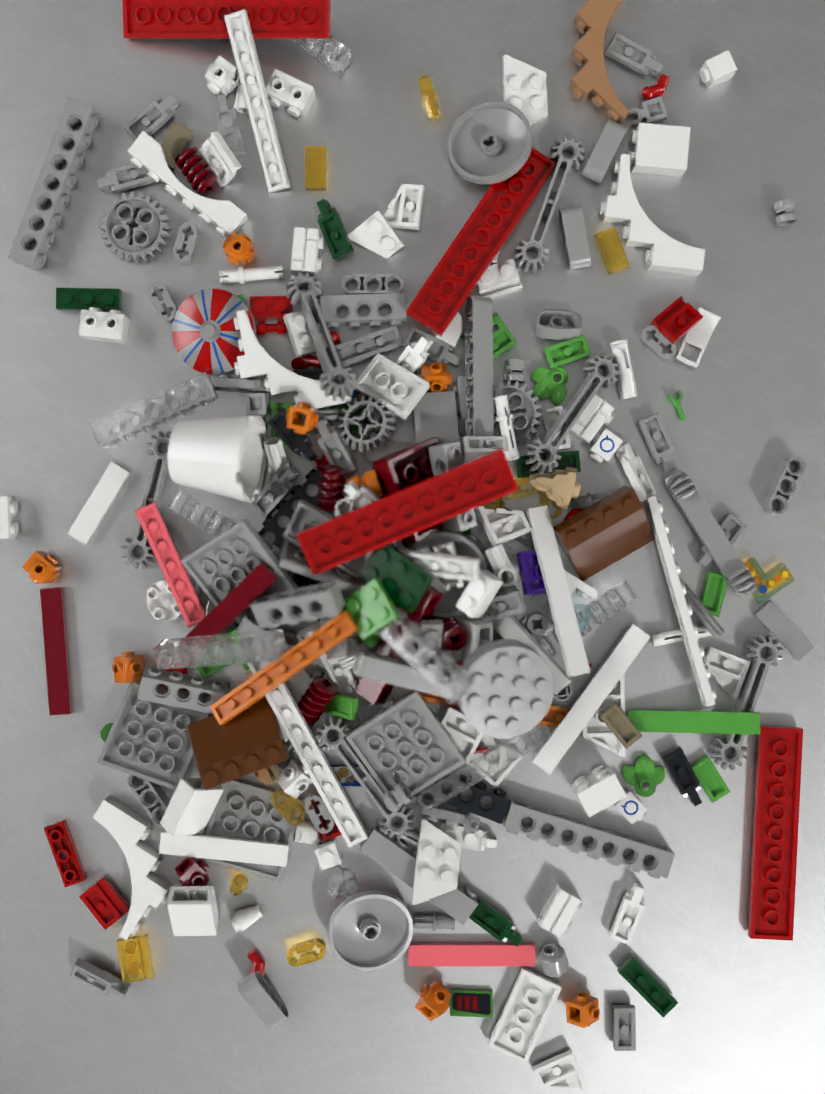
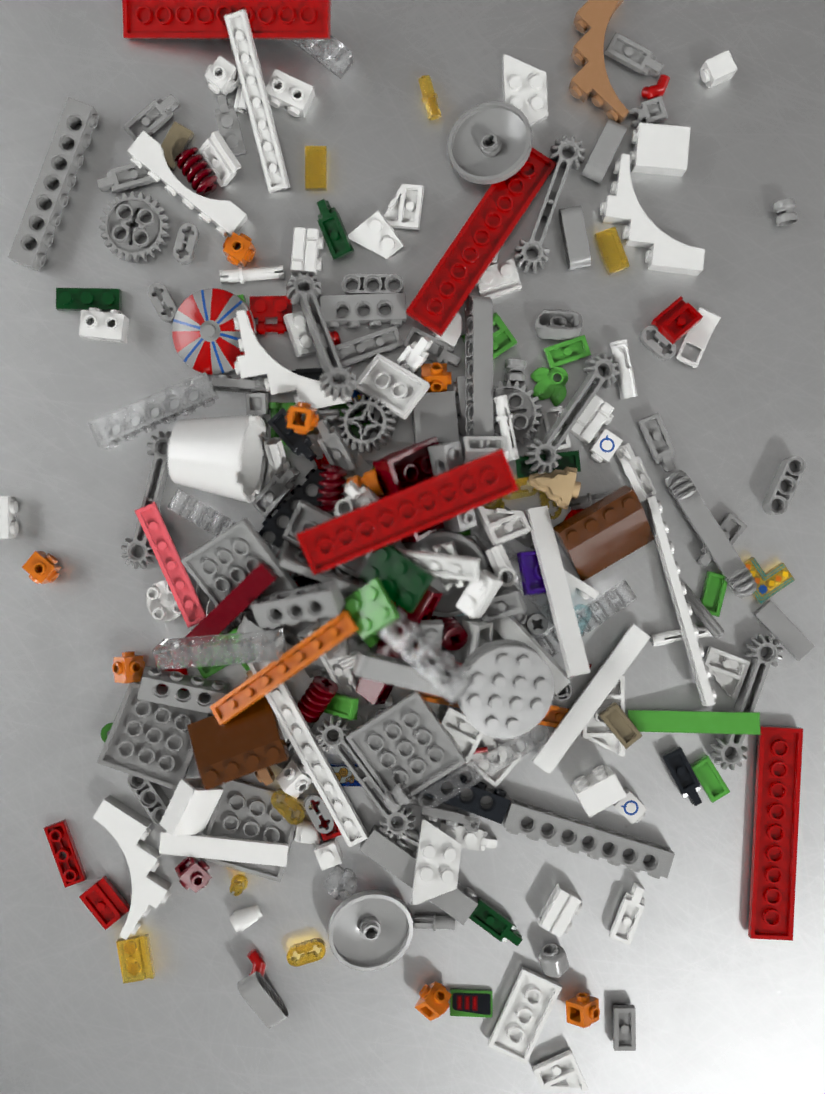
dark red tile [40,587,73,715] -> none
white tile [67,462,131,545] -> none
light grey hinge [70,958,131,999] -> none
white brick [167,886,219,936] -> none
red arm [291,355,321,370] -> none
coral tile [408,943,535,966] -> none
dark green plate [617,955,678,1018] -> none
bright green plate [622,754,665,797] -> none
bright green hand [668,390,685,421] -> none

